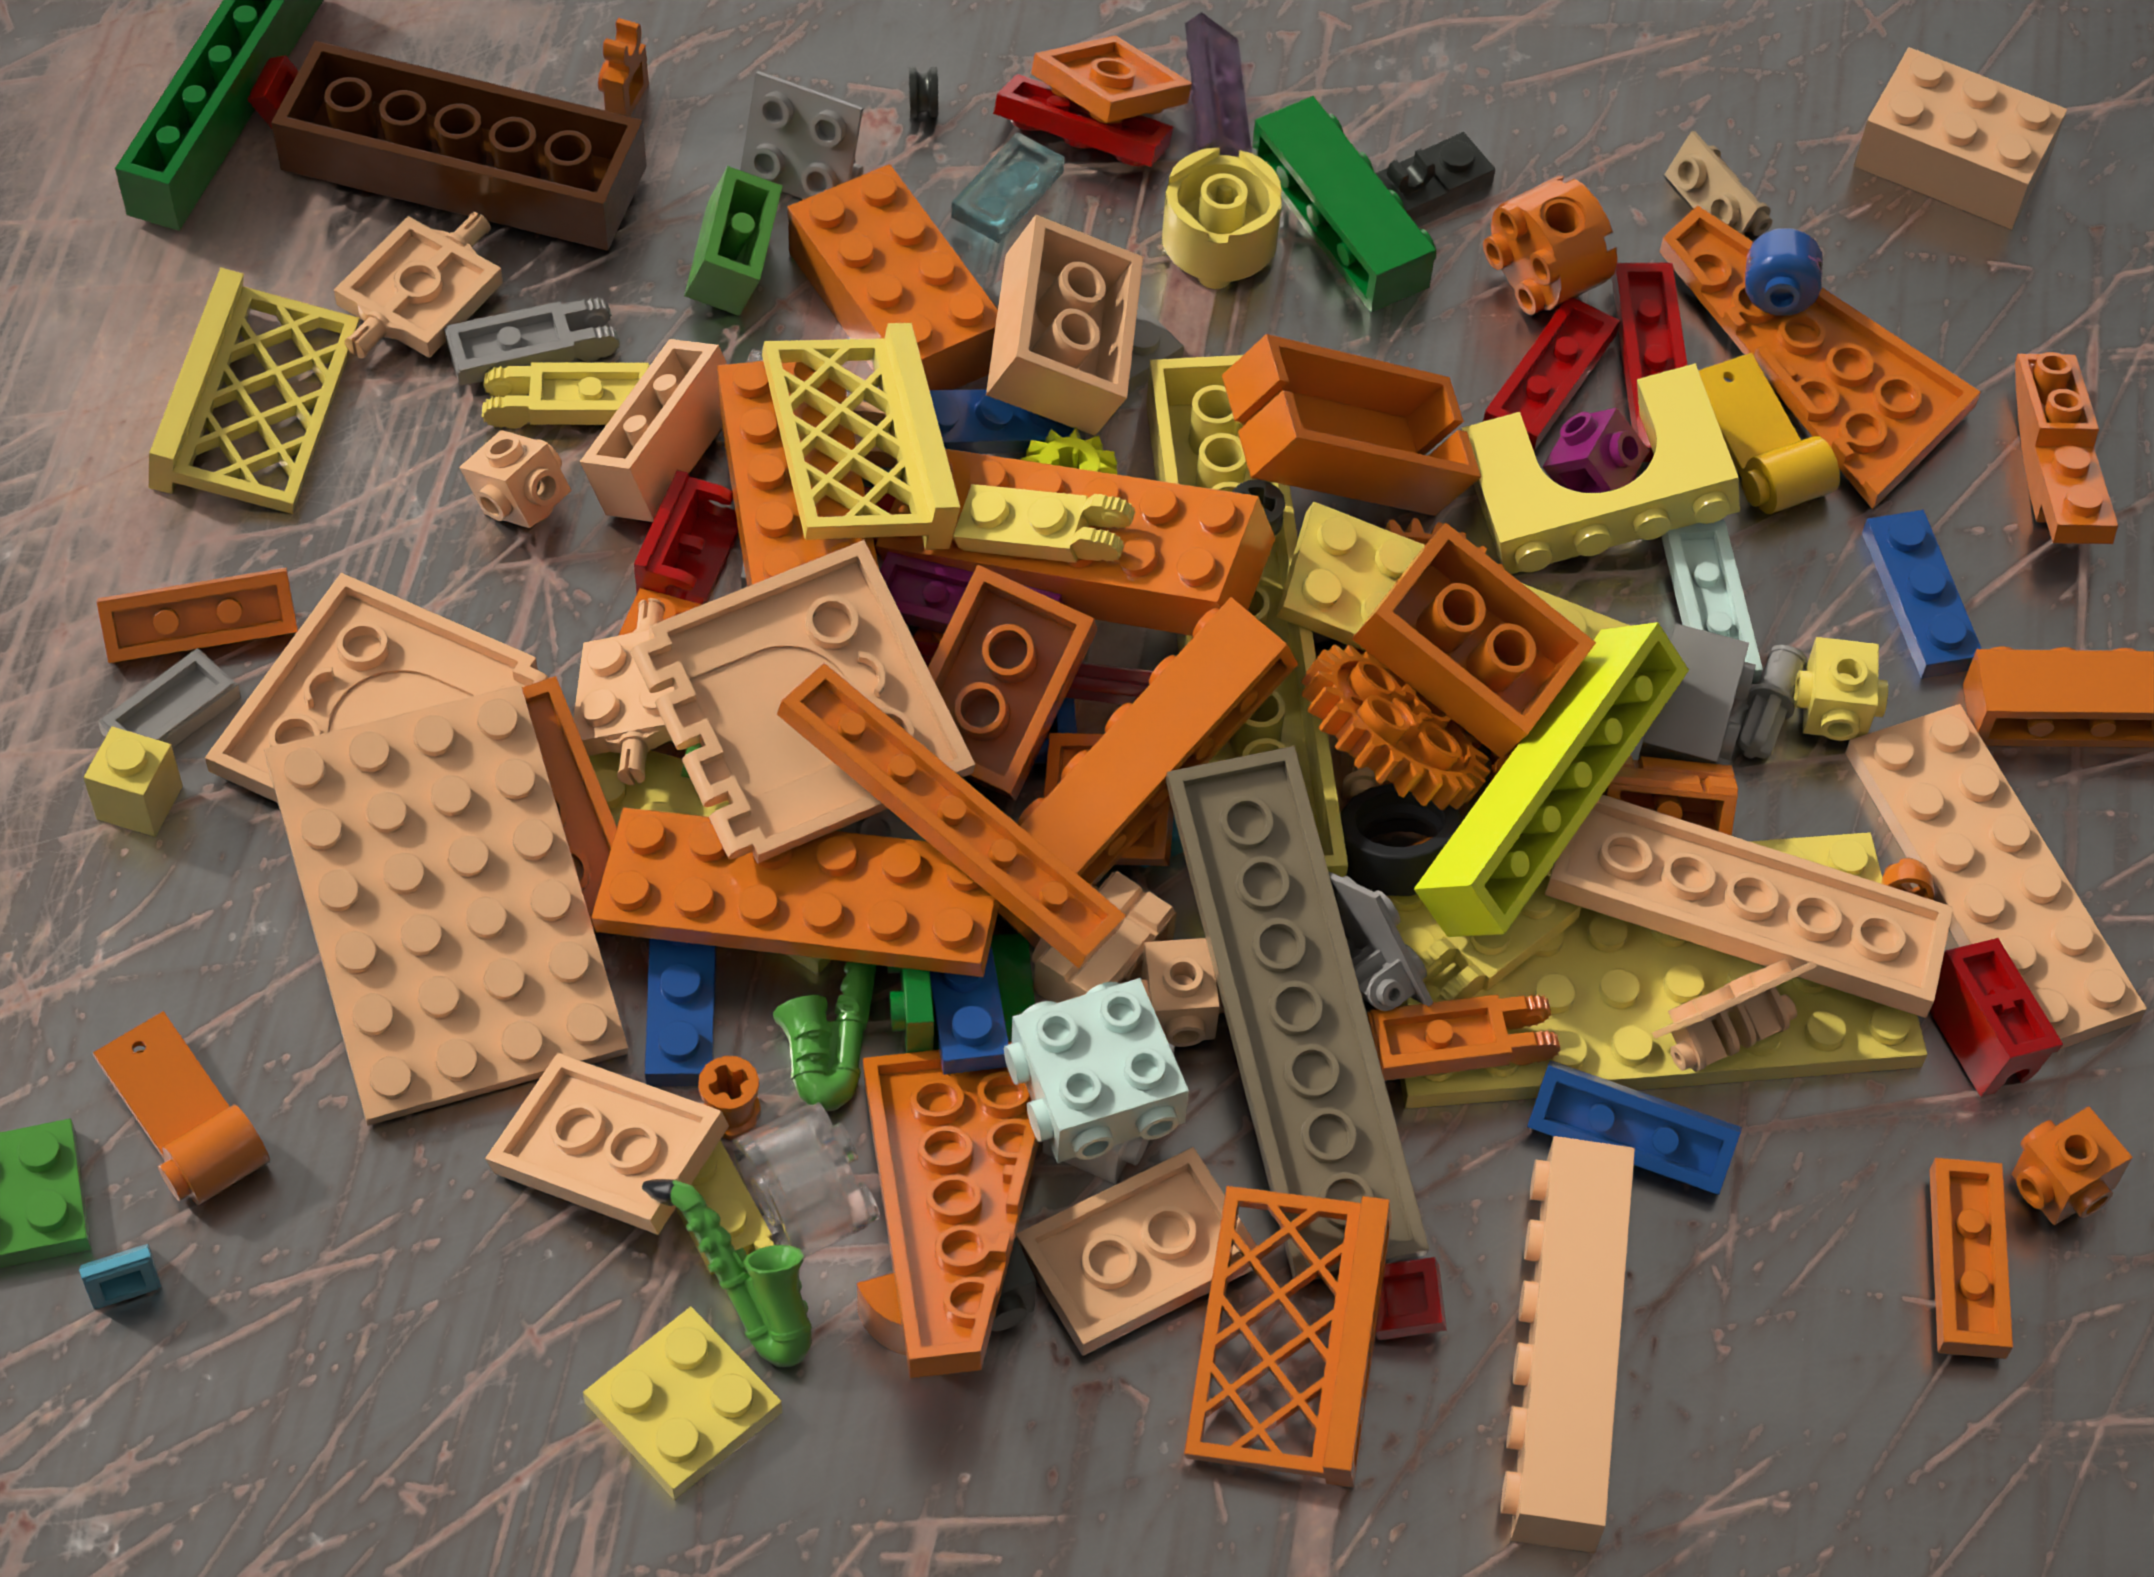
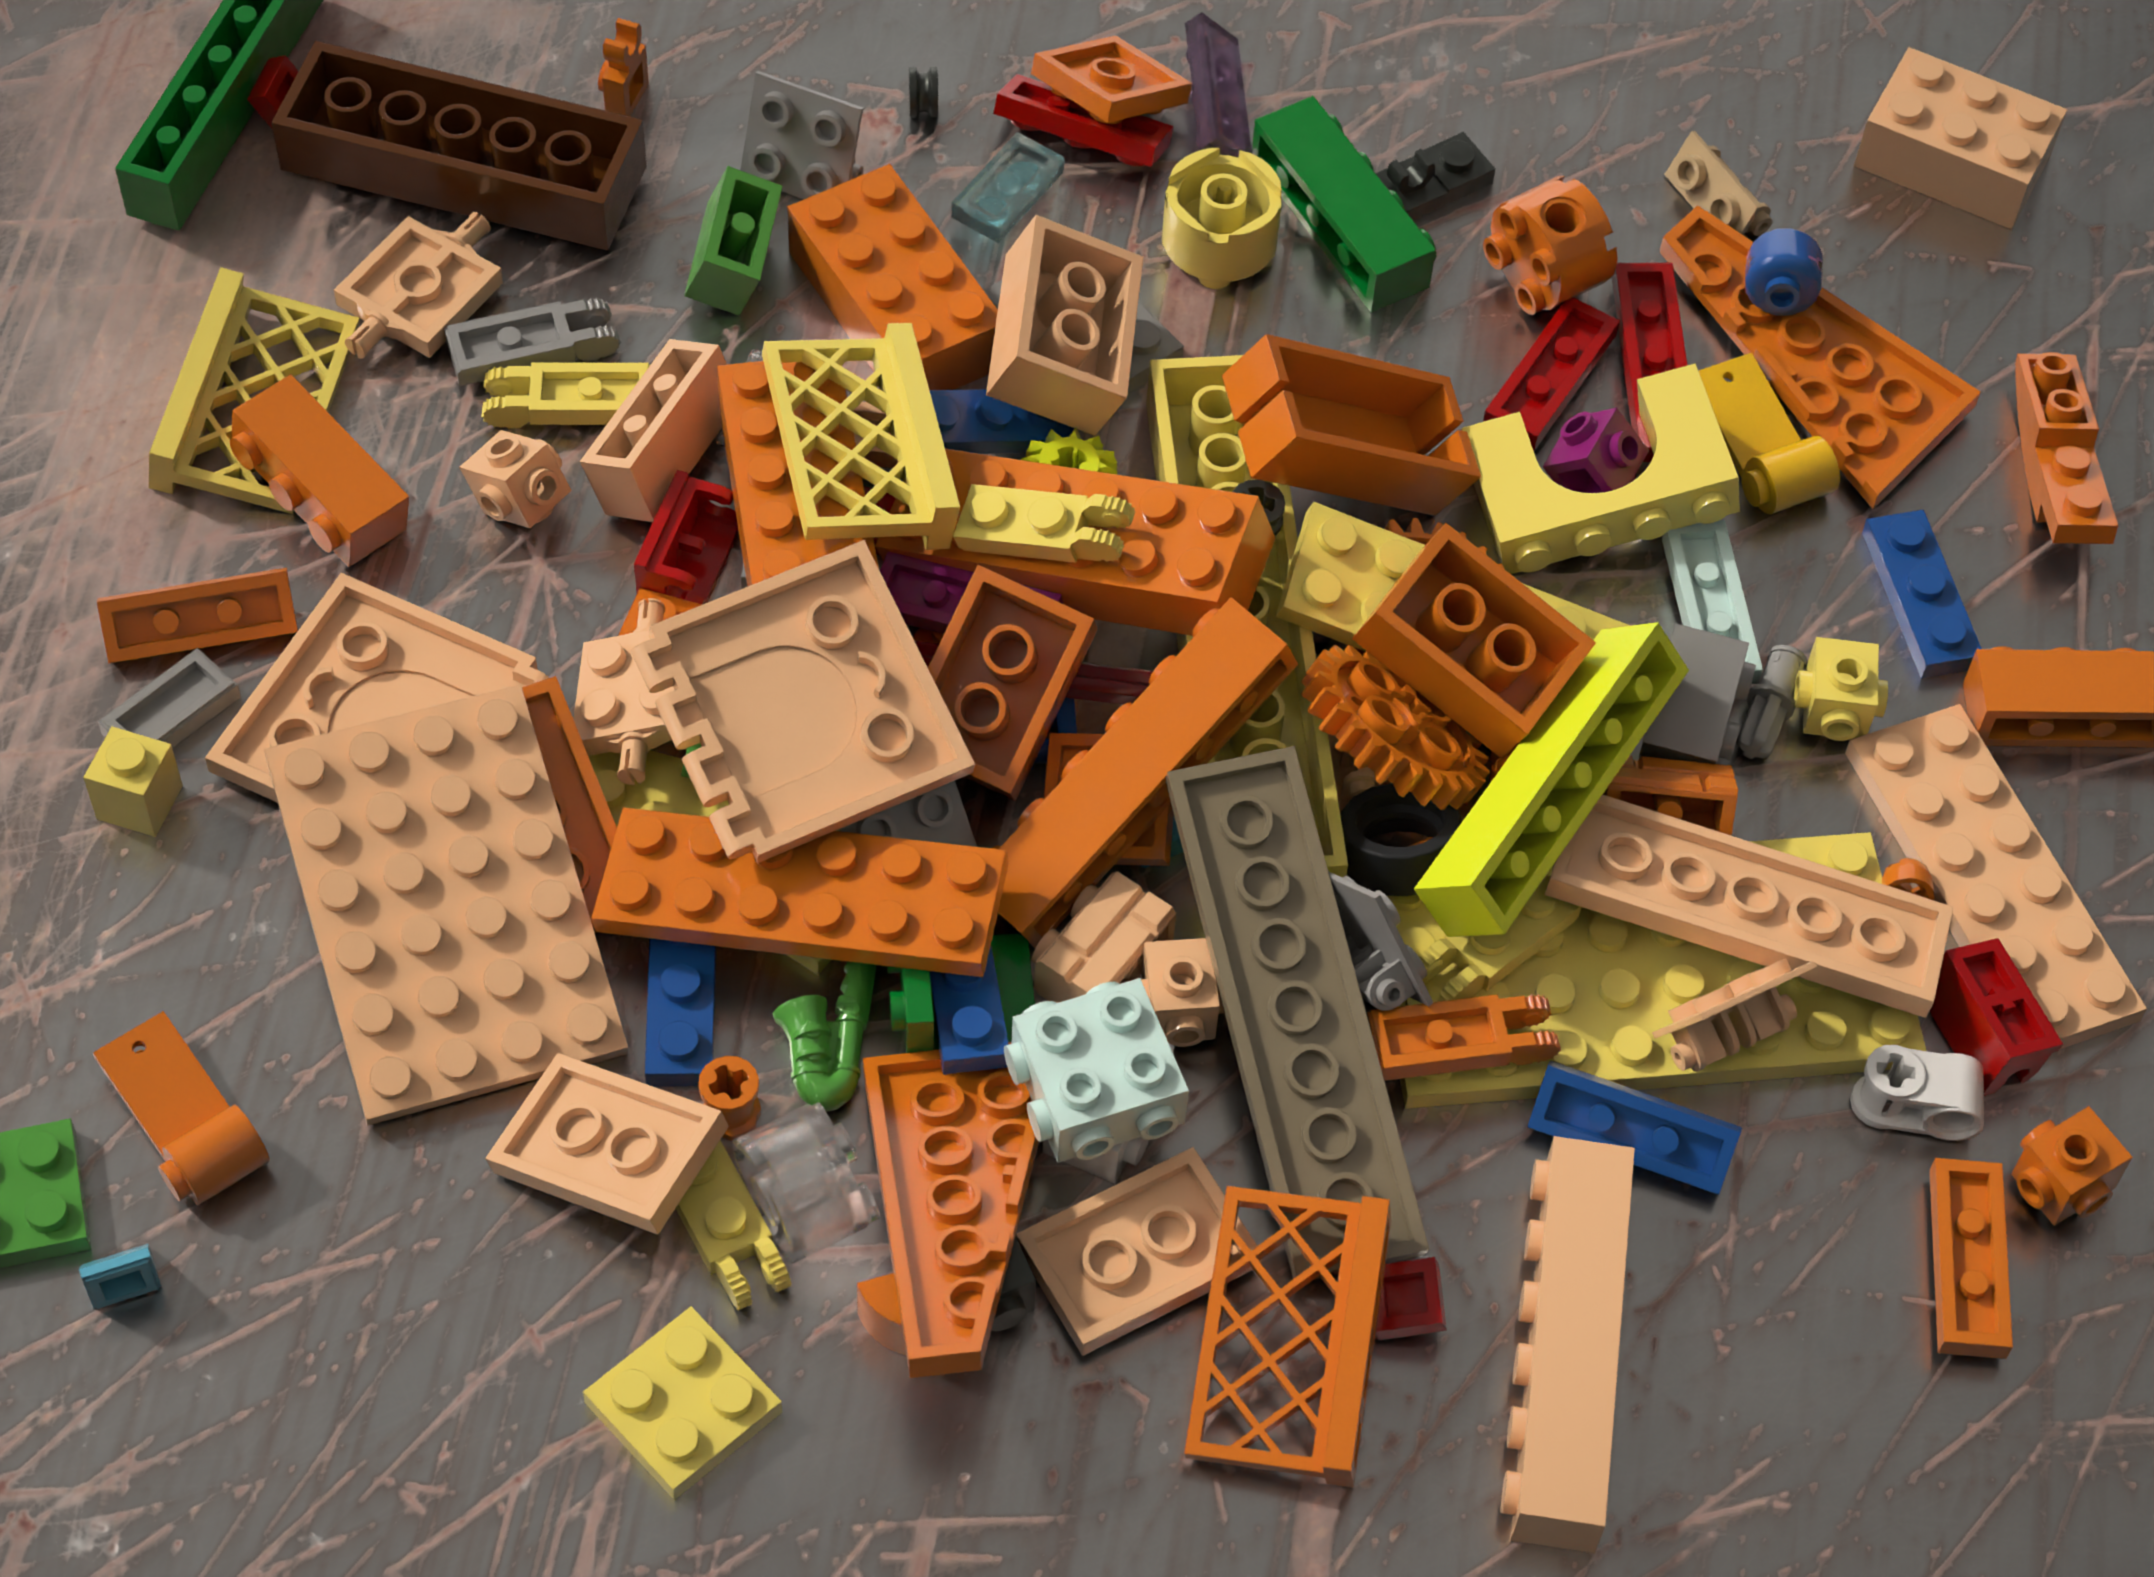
bright green piece [642,1179,812,1368] -> none
orange plate [777,663,1127,969] -> none
none -> orange brick [230,374,409,567]
none -> white piece [1850,1045,1984,1141]

